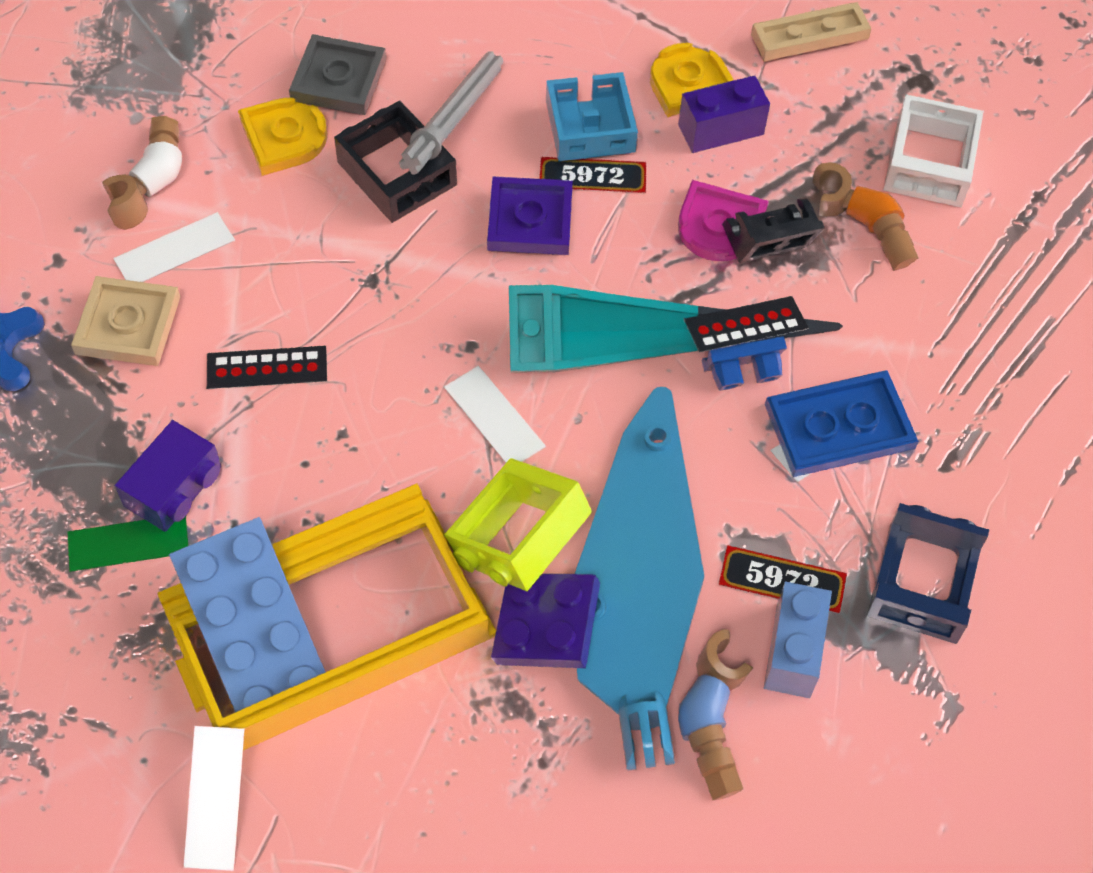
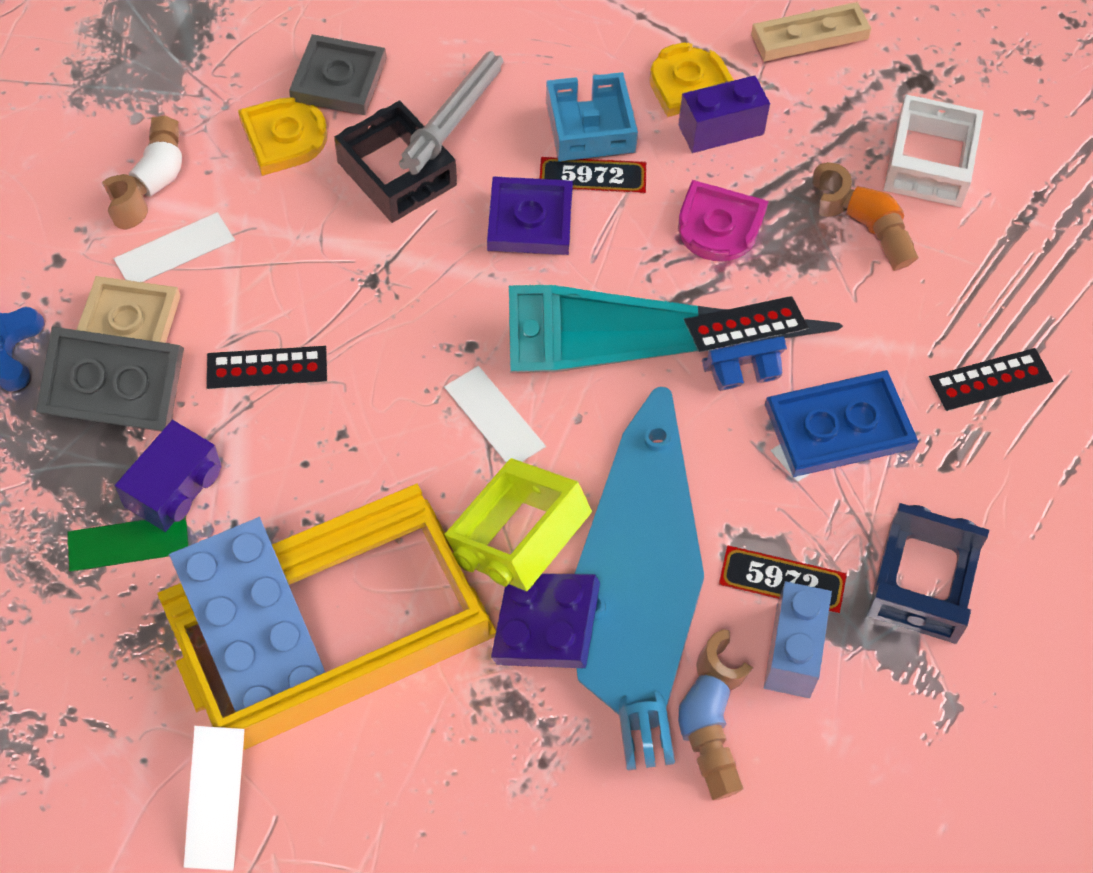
black hinge [722,198,825,263] -> none
none -> dark grey plate [36,326,184,432]
none -> black sticker [928,348,1054,411]

